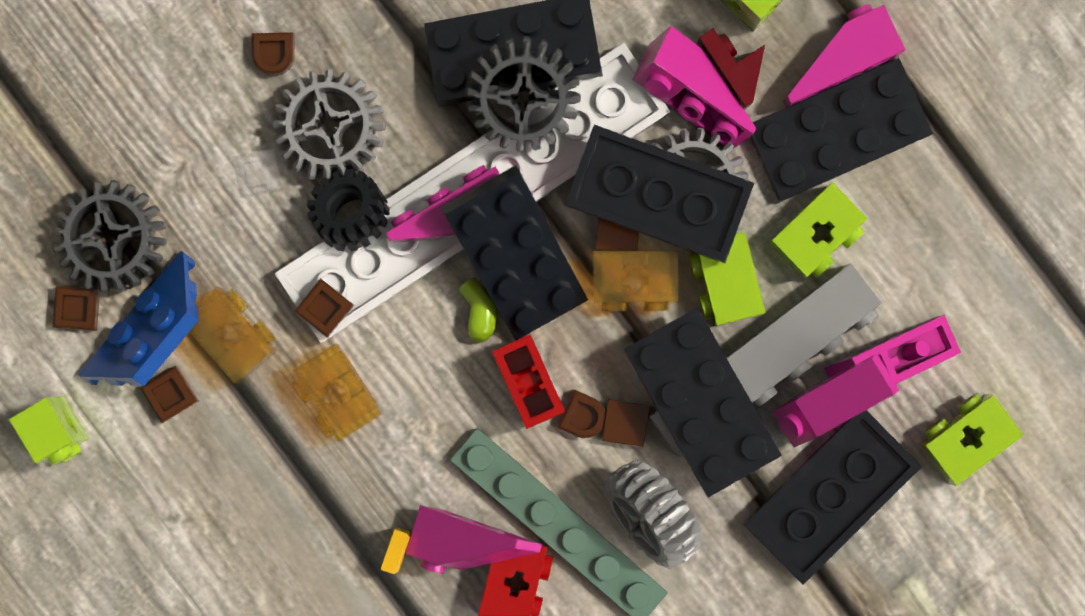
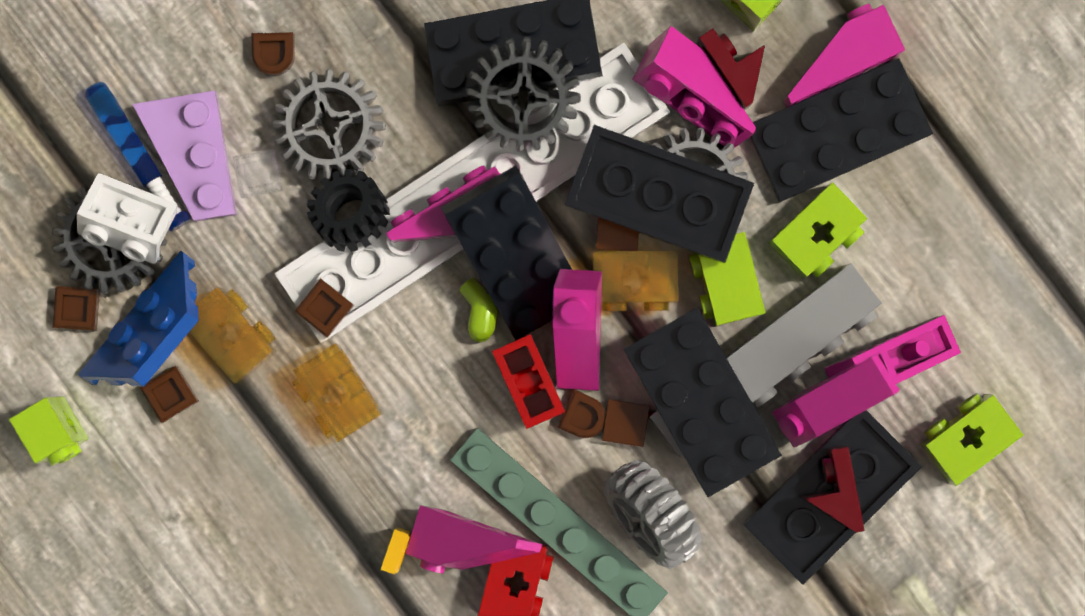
none -> white bracket [77,173,177,264]
none -> clear blue piece [85,82,191,232]
none -> lavender wing [132,90,237,222]
none -> dark pink slope [553,269,602,391]
none -> dark red slope [802,445,865,533]

